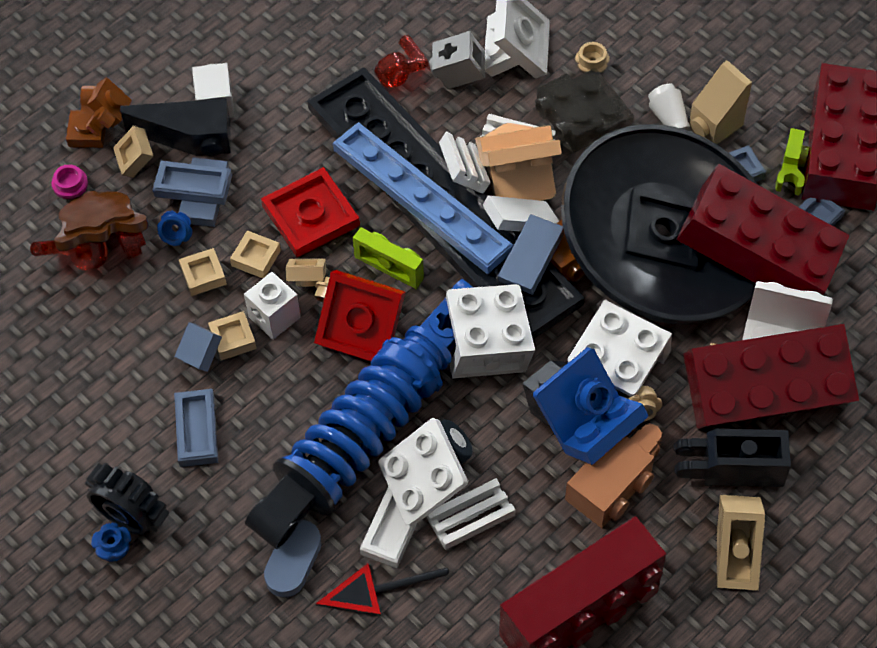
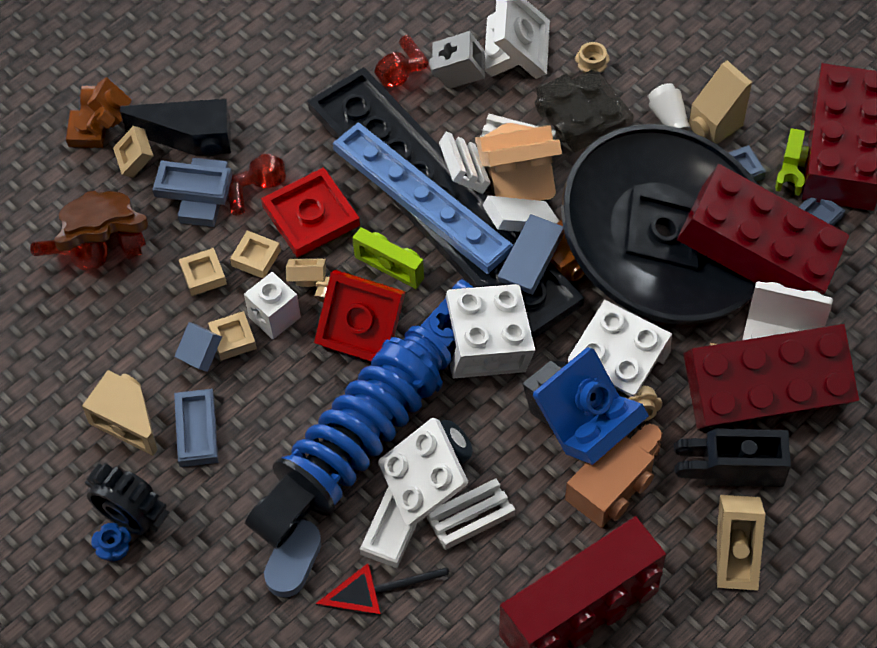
dark pink plate [51,165,88,199] -> none
blue plate [157,210,193,246] -> none
white brick [192,63,235,118] -> none
none -> tan slope [82,370,157,456]
none -> clear red plate [228,154,286,216]

